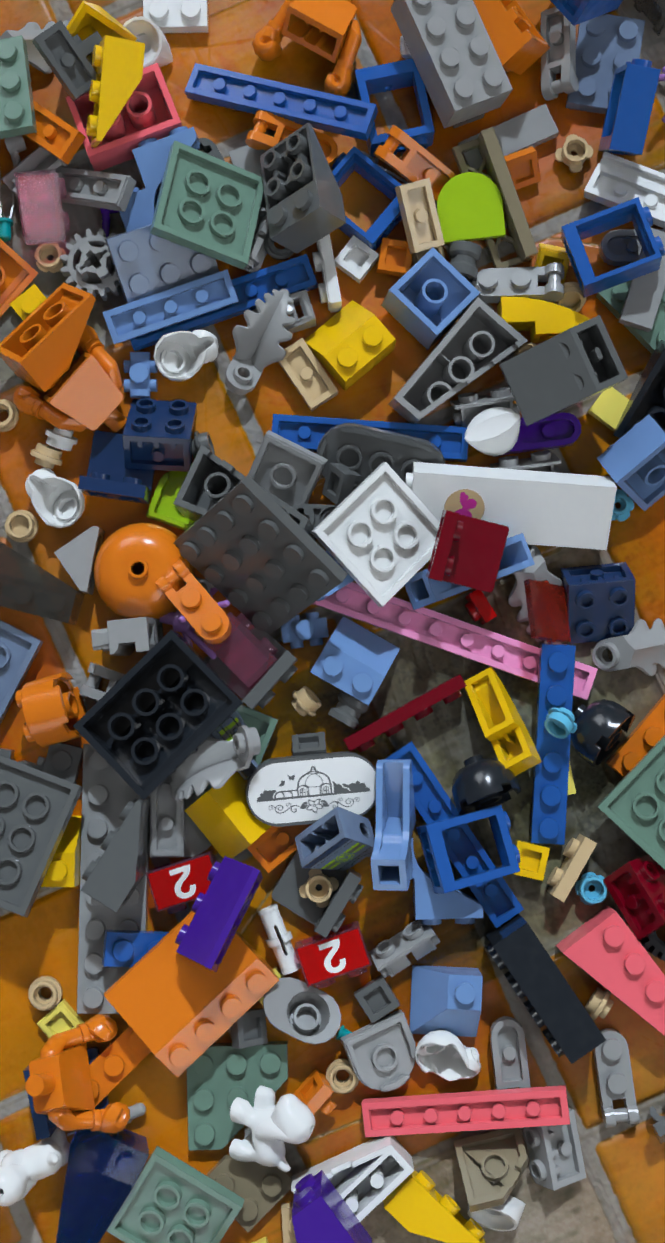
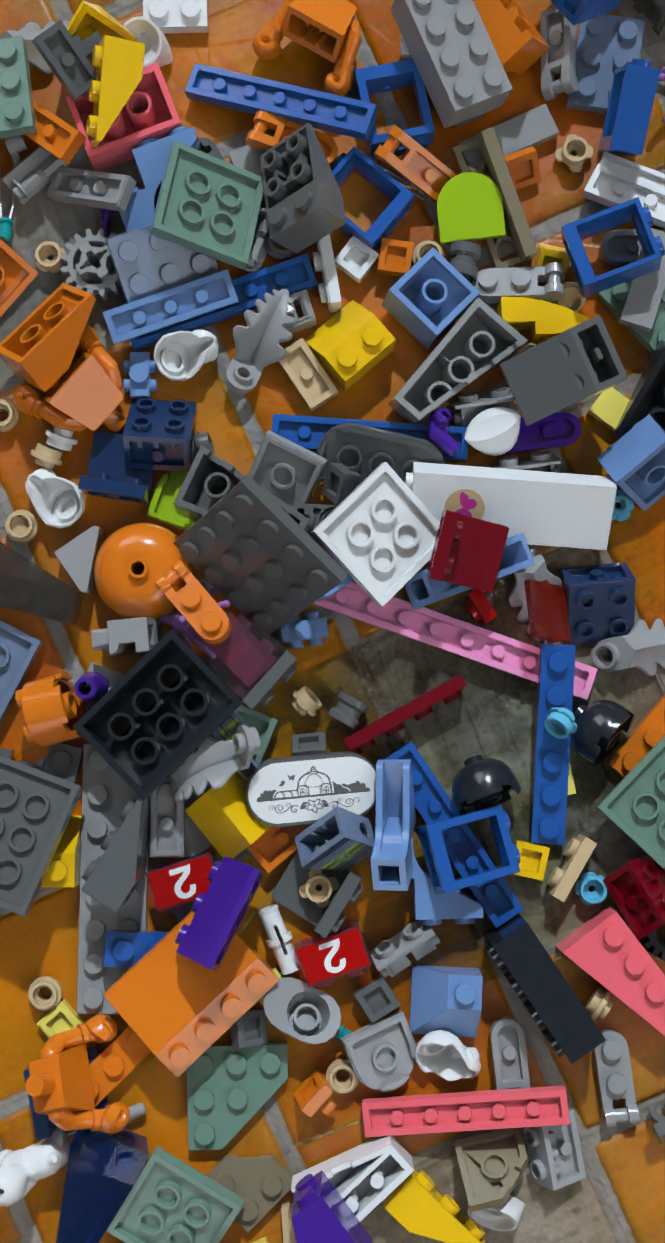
yellow plate [10,284,47,321] -> none
clear pink brick [14,170,70,245] -> none
white animal [229,1085,316,1172] -> none
medium blue slope [310,616,400,706] -> none
tan plate [395,178,445,254] -> none
yellow slope [464,667,542,776] -> none
none -> dark purple cone [74,672,109,705]
none -> dark purple arm [428,407,461,458]

